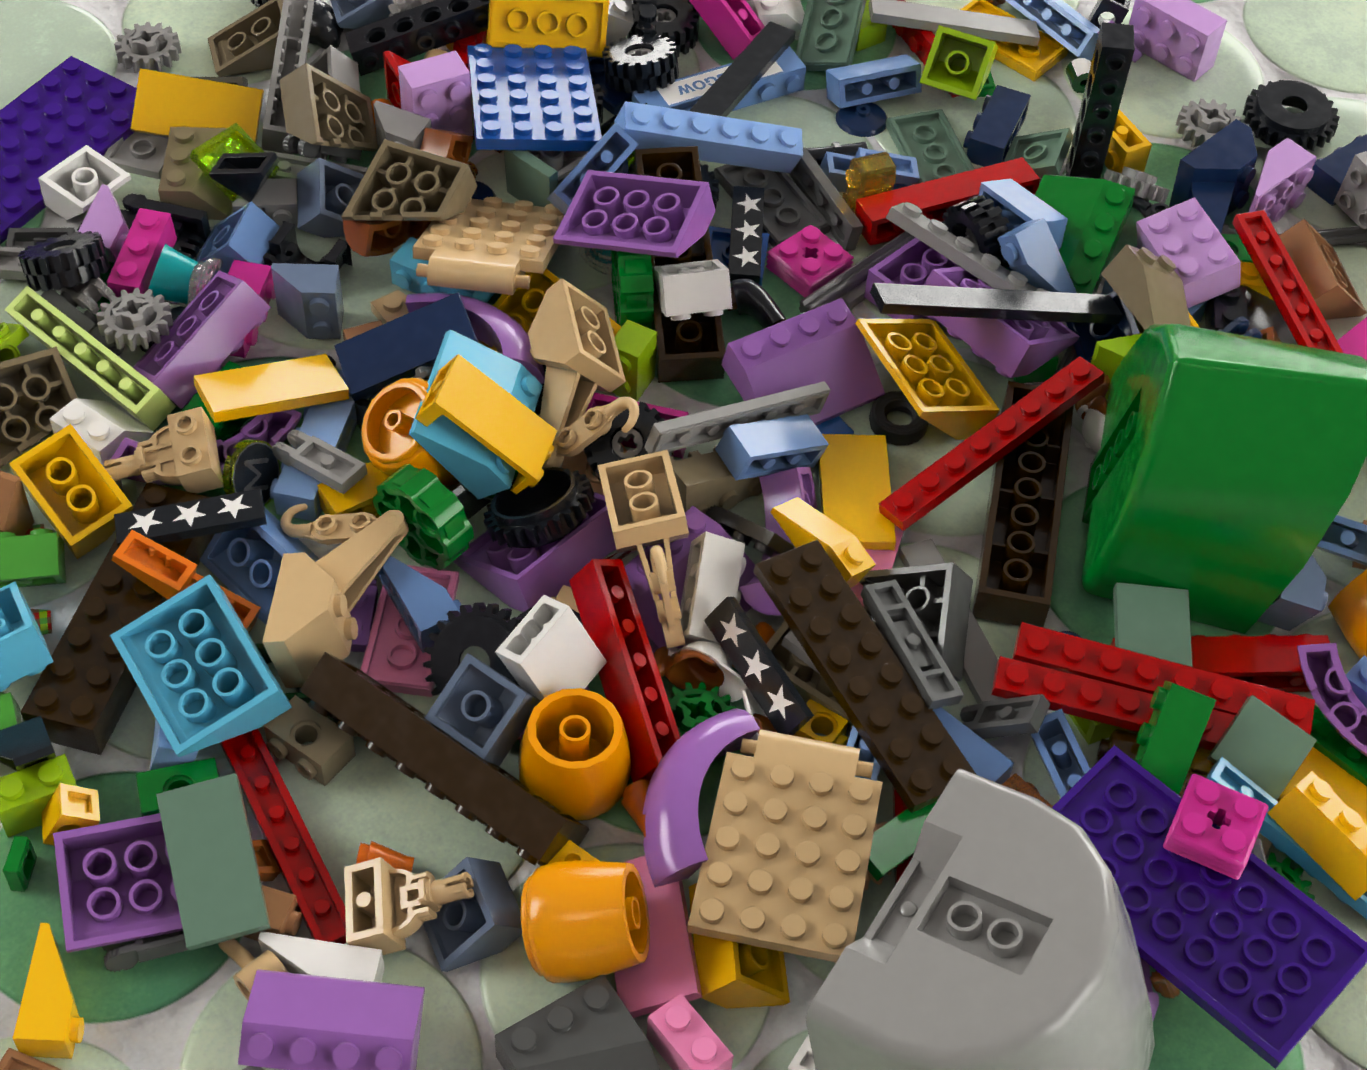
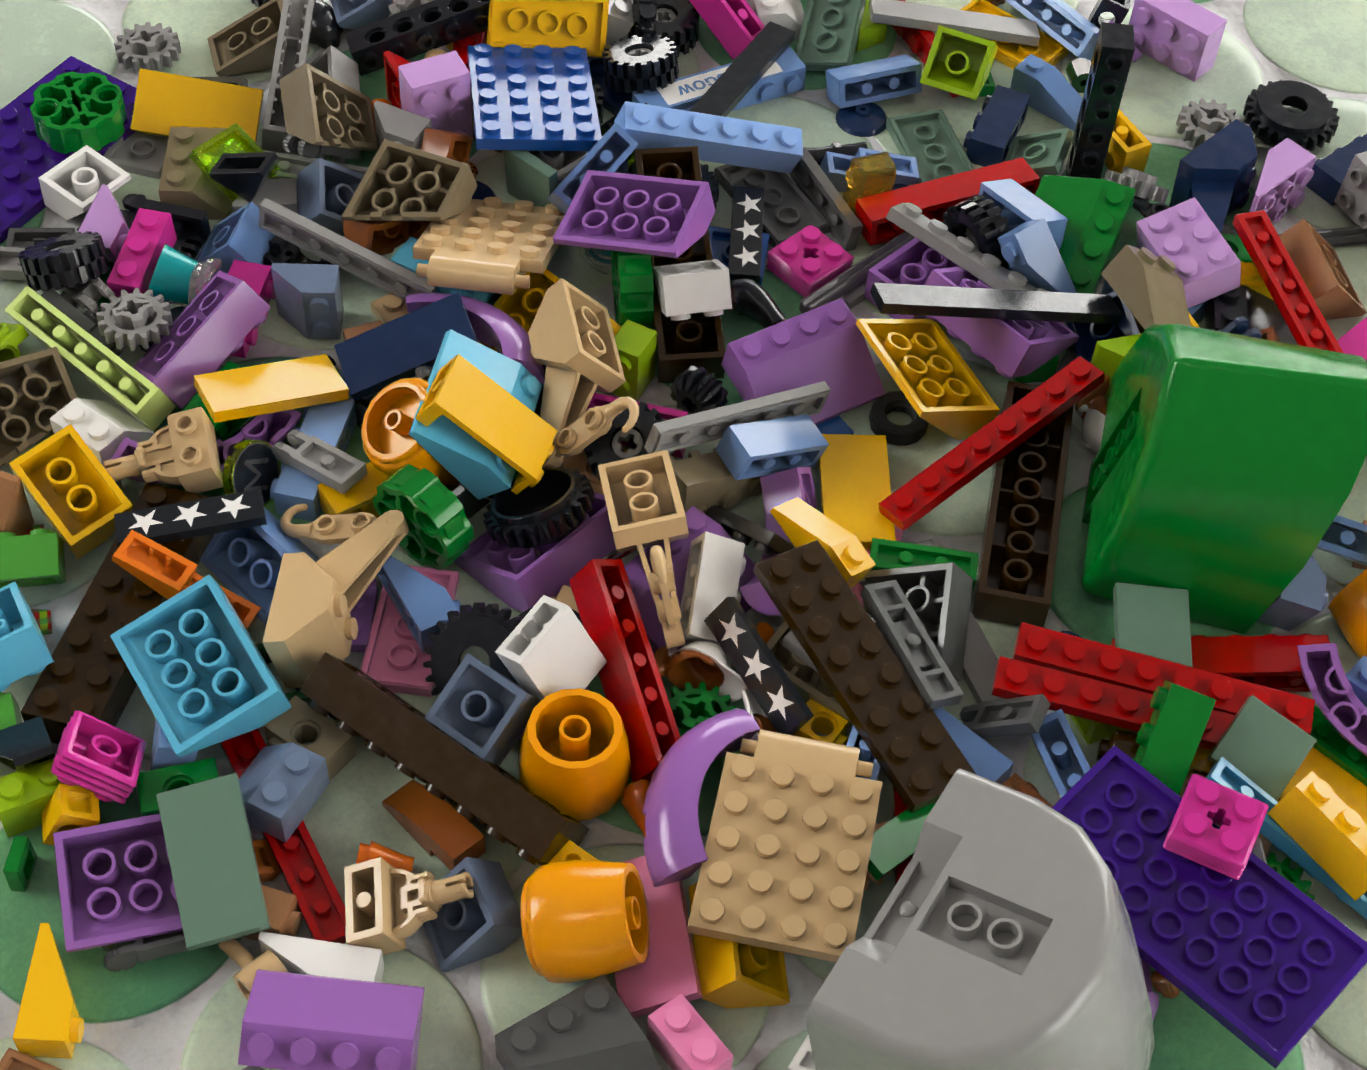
none -> green connector [30,71,127,154]
none -> dark pink brick [51,711,146,804]
none -> sand blue slope [239,742,330,843]
none -> light grey tile [259,198,437,301]
none -> dark orange slope [382,779,486,871]
none -> black gear [670,365,728,415]
none -> green plate [870,538,979,590]
none -> medium blue slope [1010,54,1083,131]

